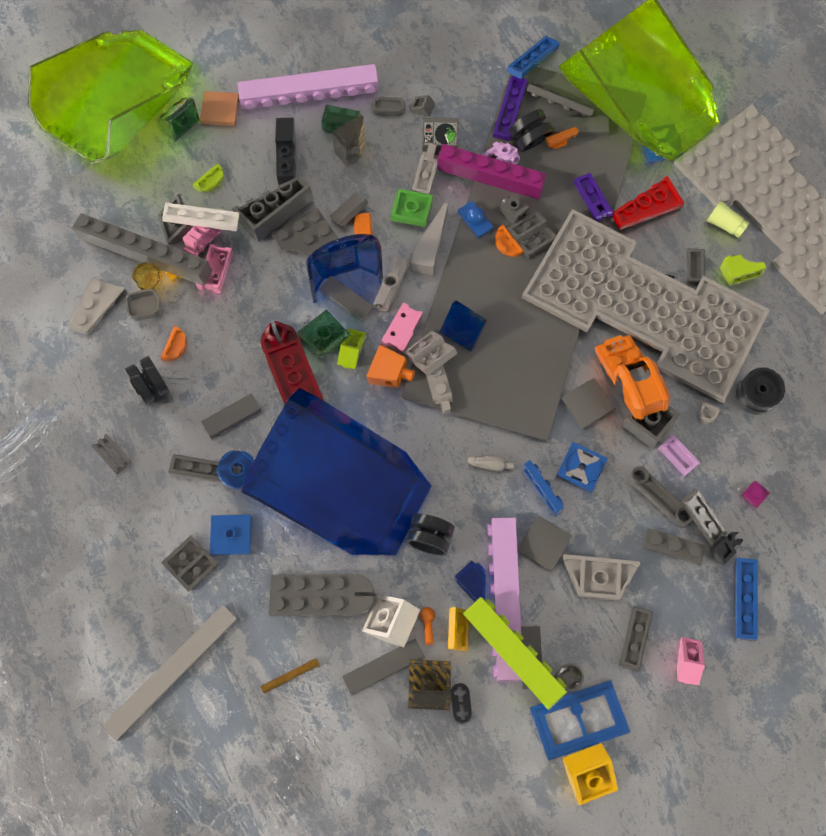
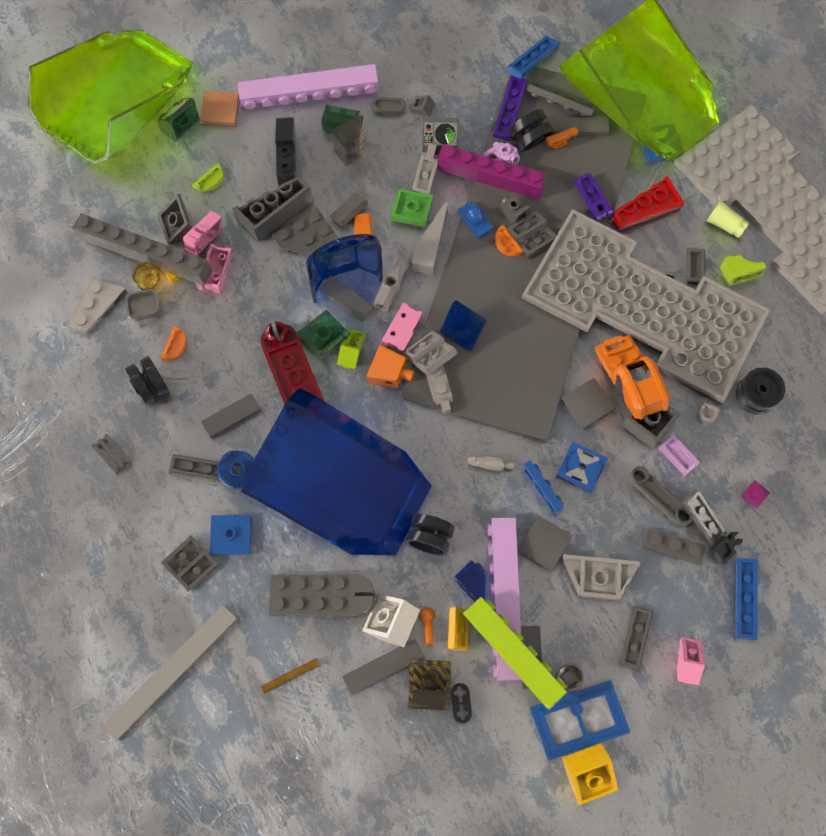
white plate [162,202,239,231] -> none

